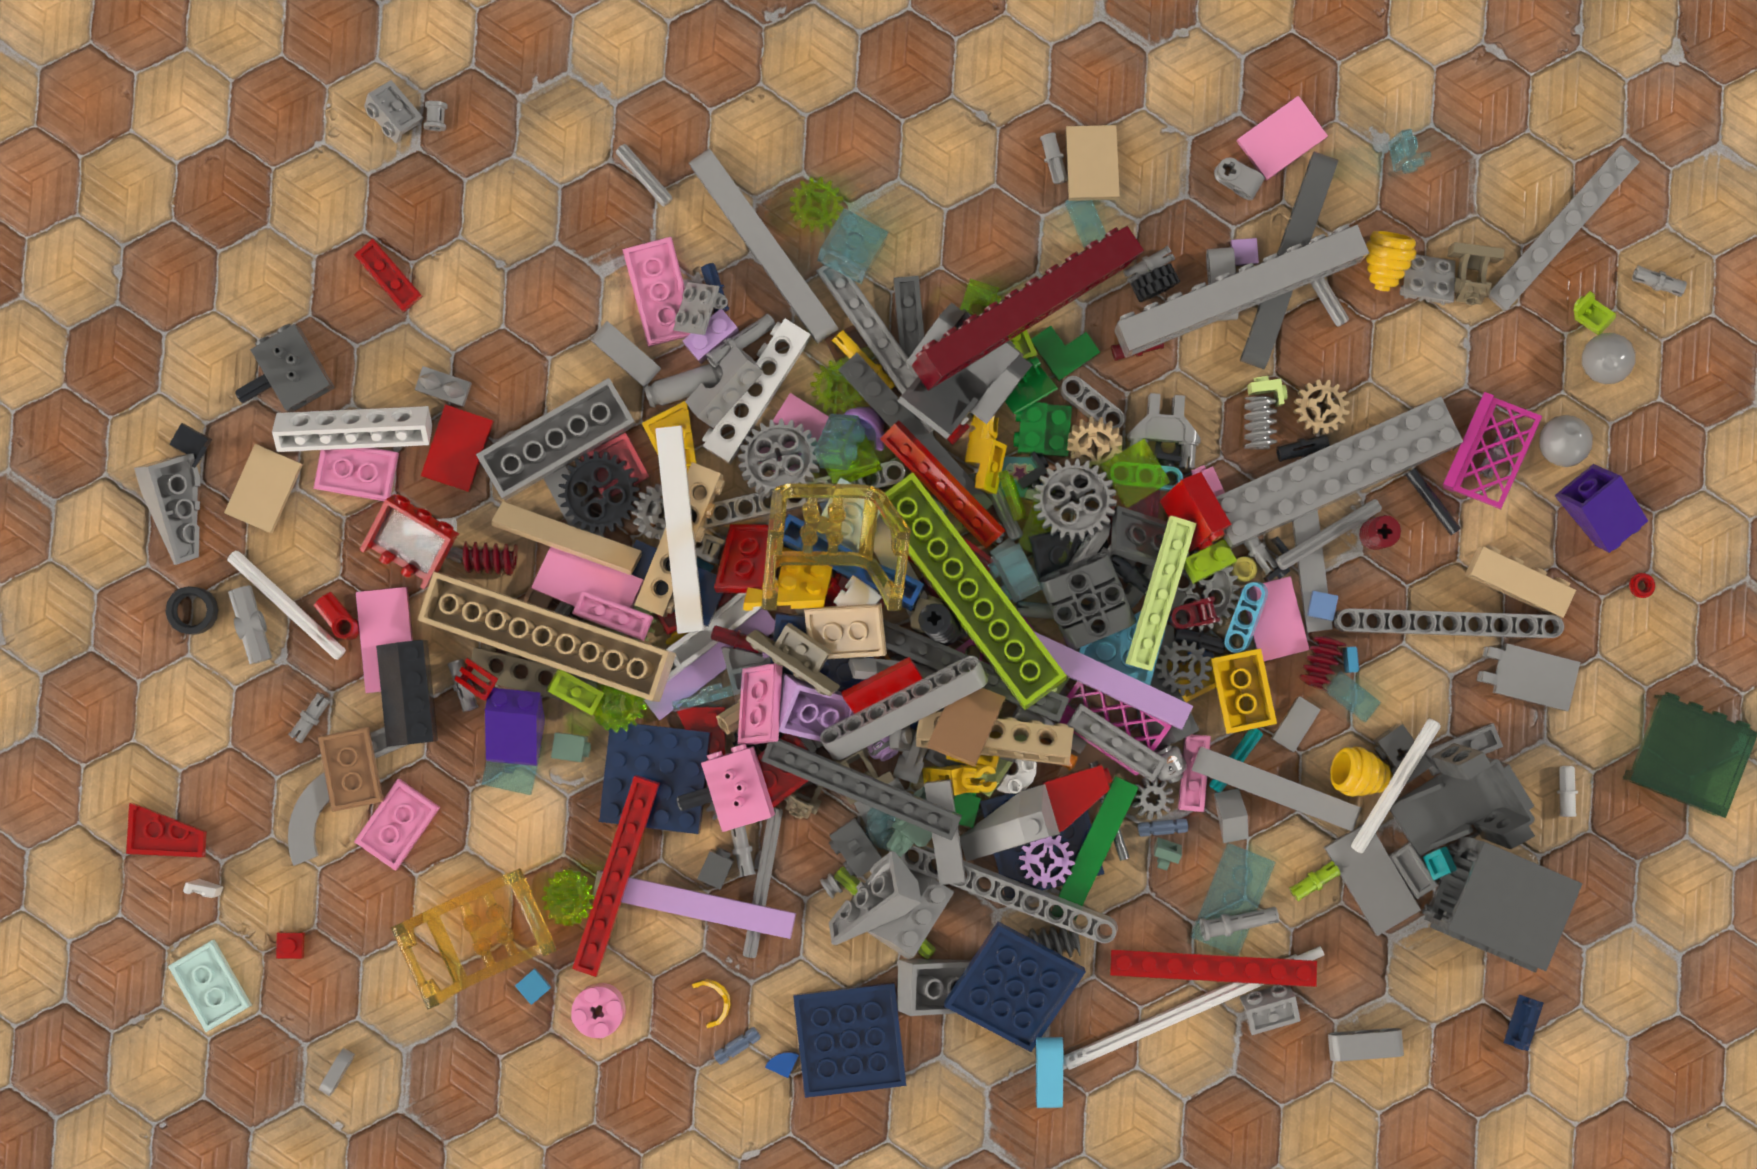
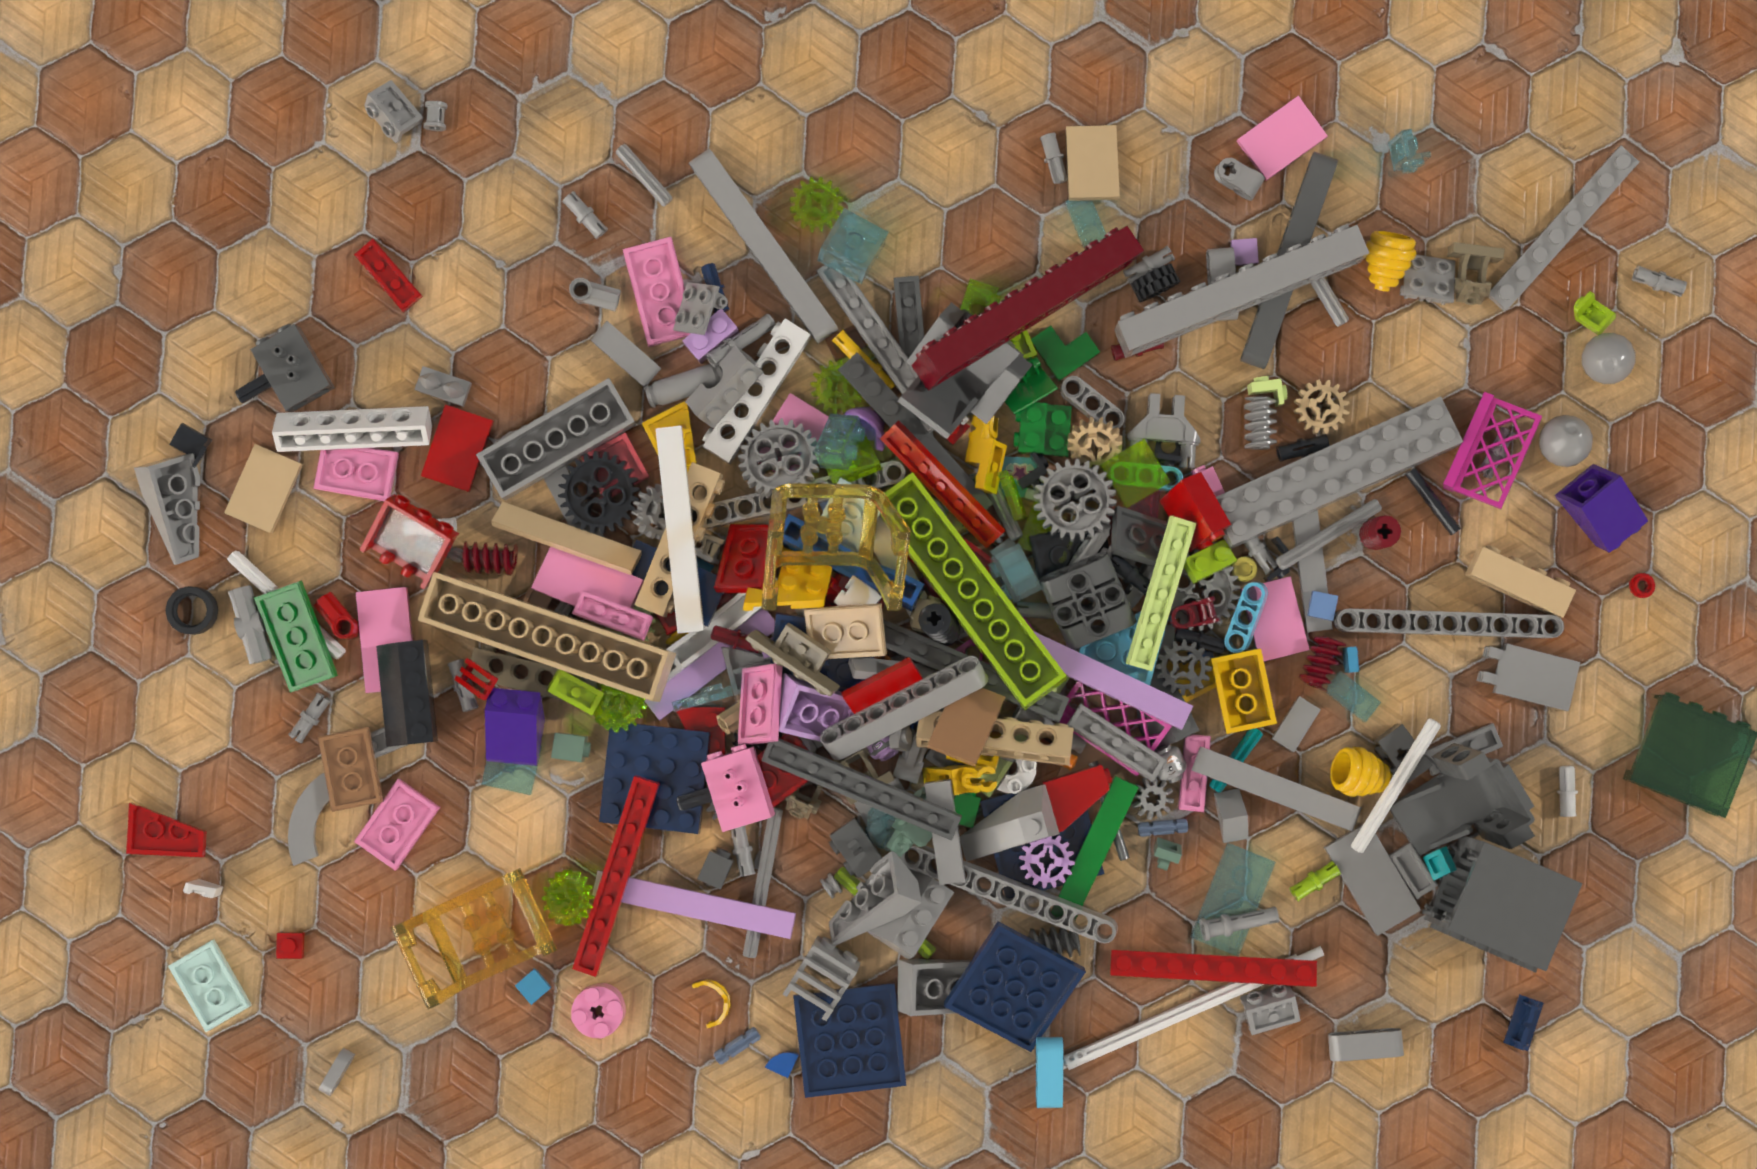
none -> tile [254,580,338,693]
none -> light grey pin [562,191,608,239]
none -> light grey piece [569,278,621,312]
none -> light grey plate [783,936,861,1021]

